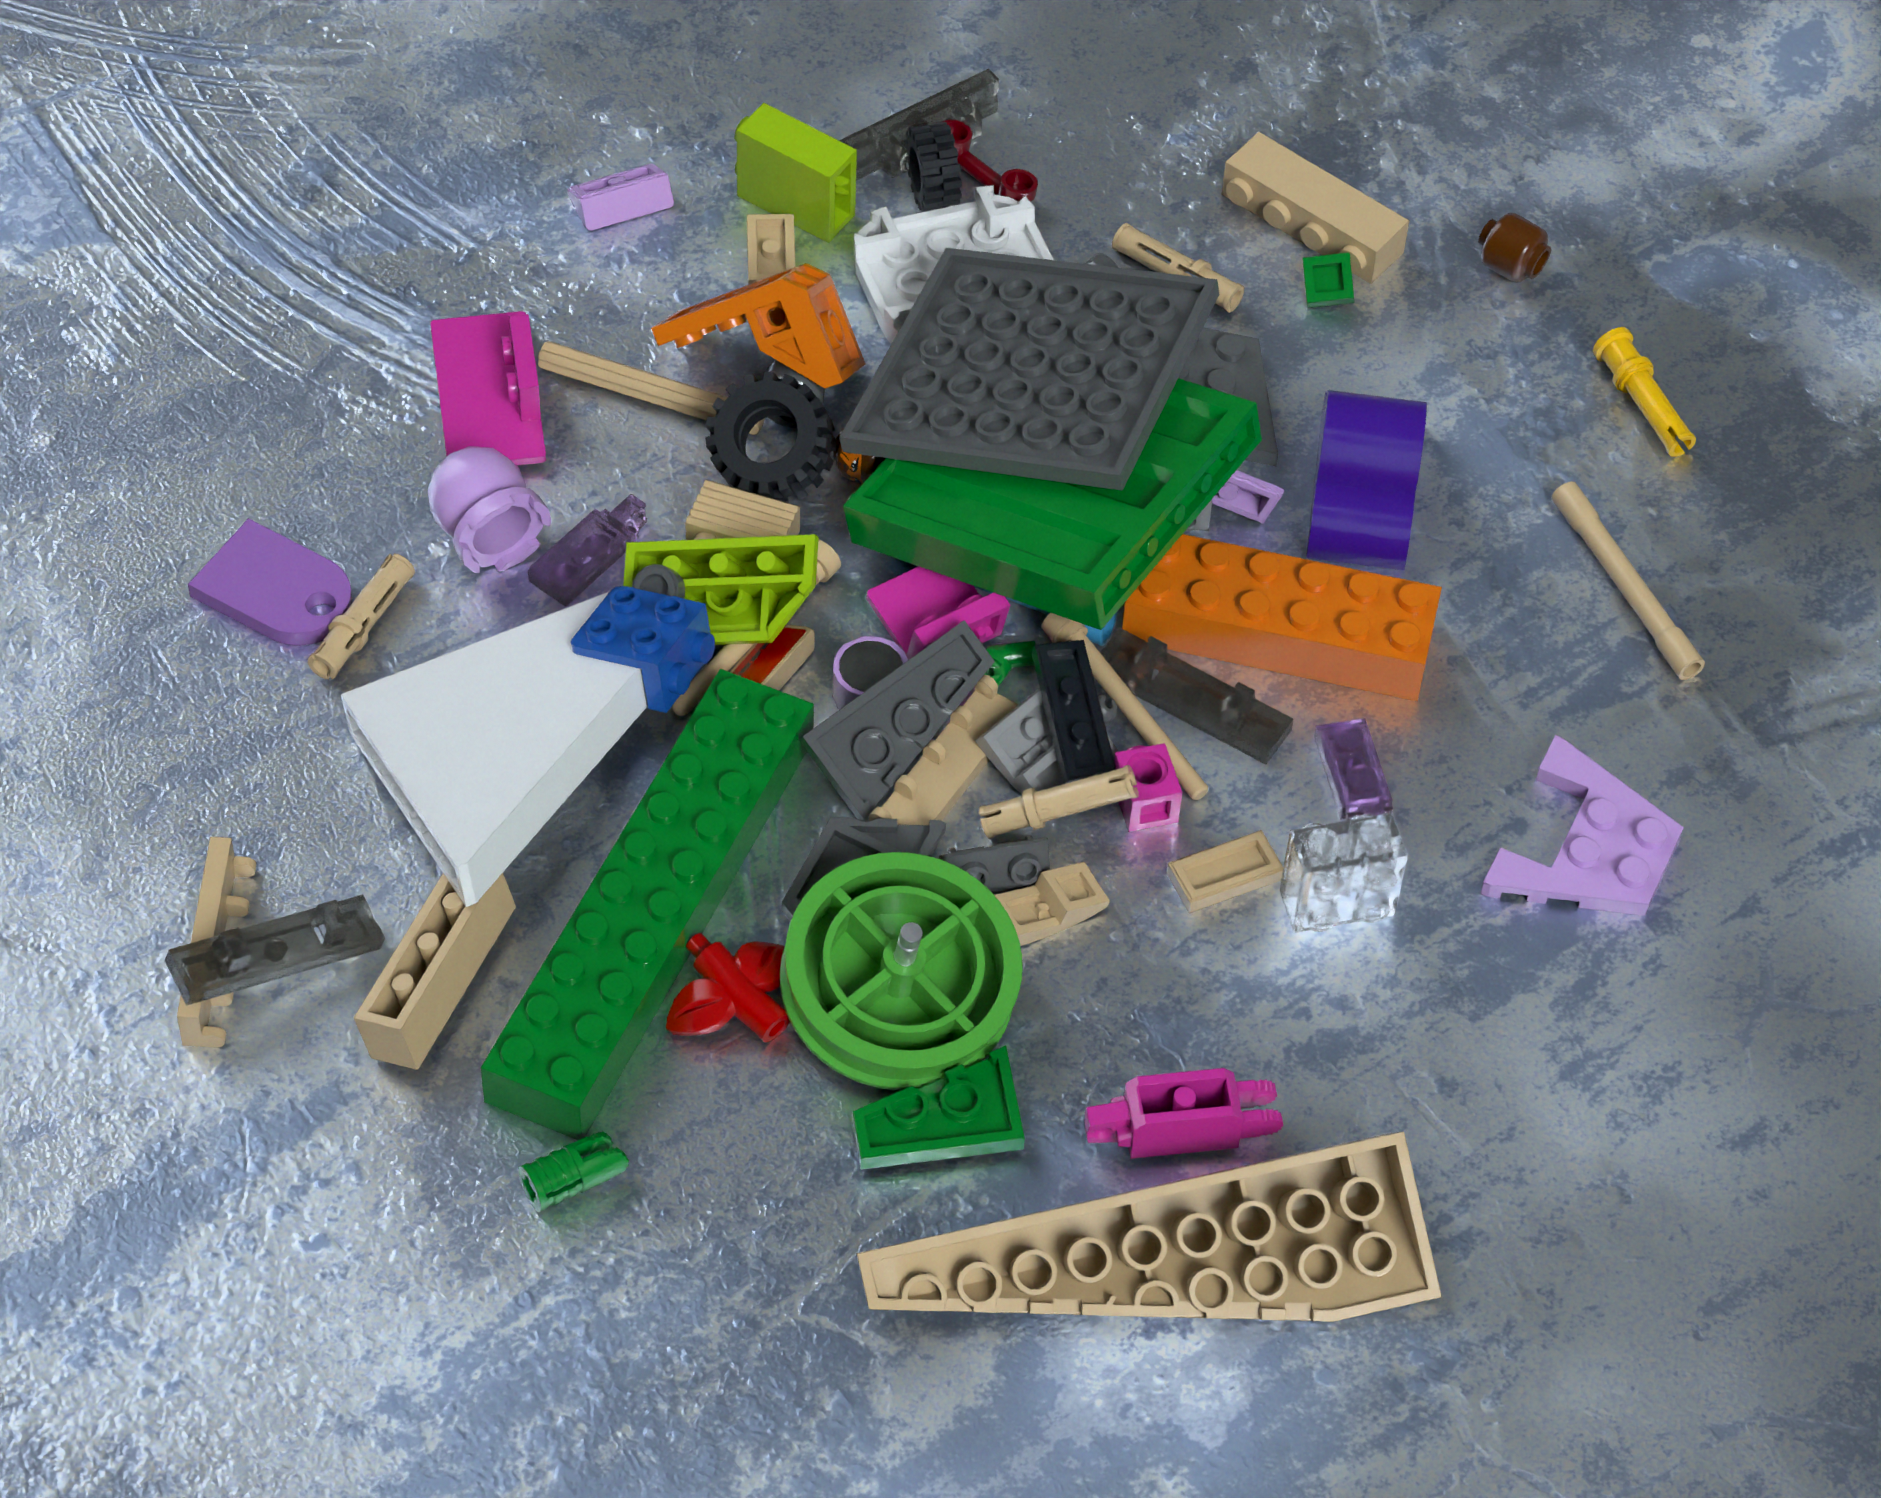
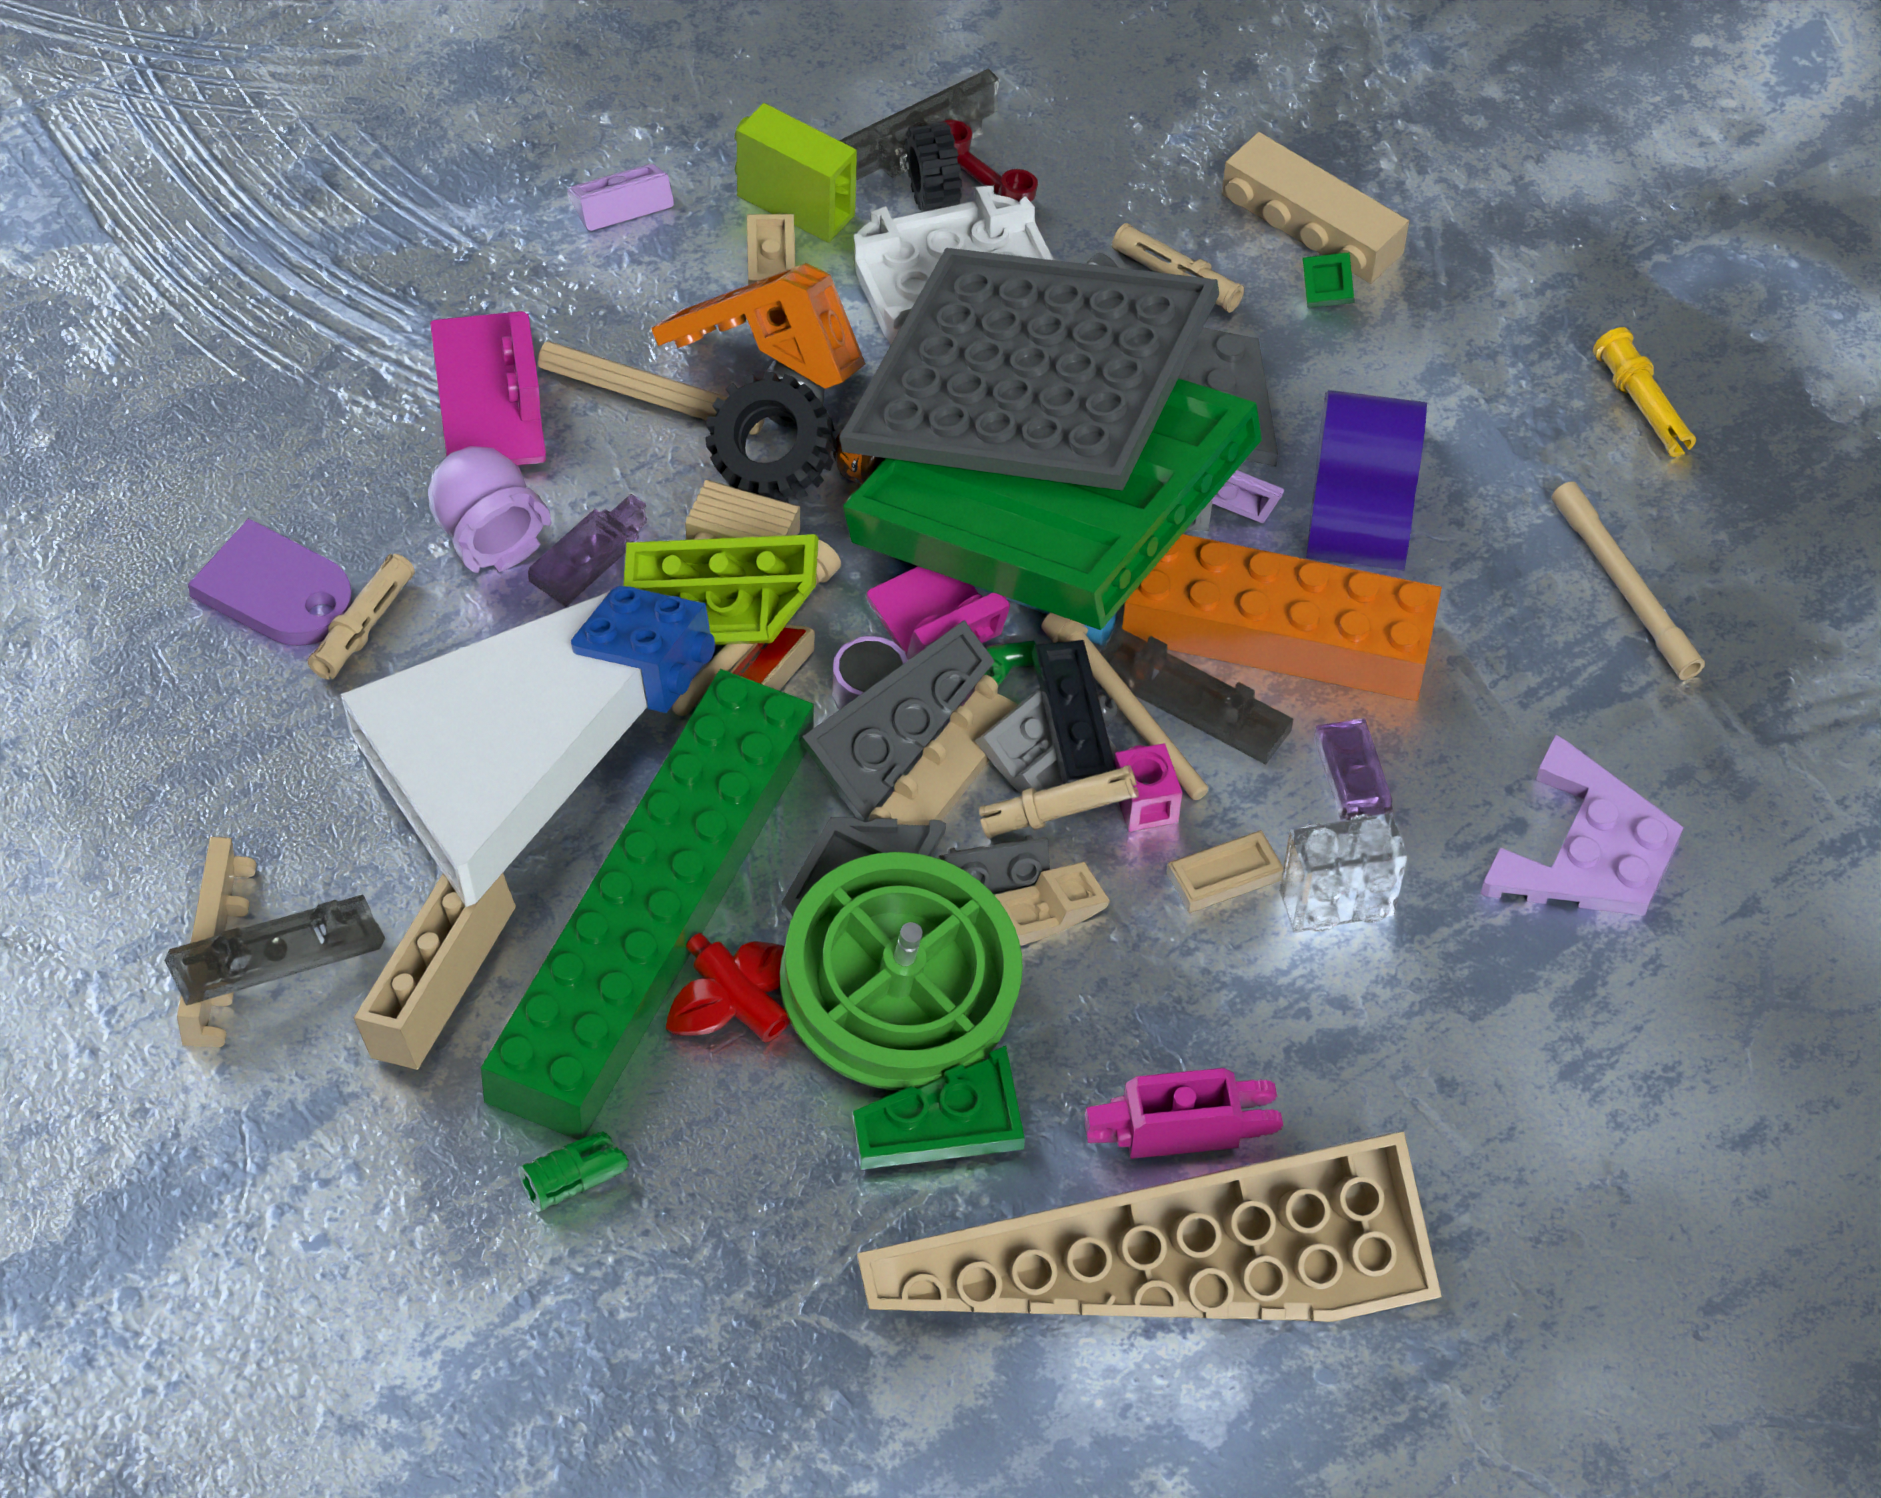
dark grey tile [632,564,685,599] -> none
reddish brown head [1478,212,1551,283] -> none

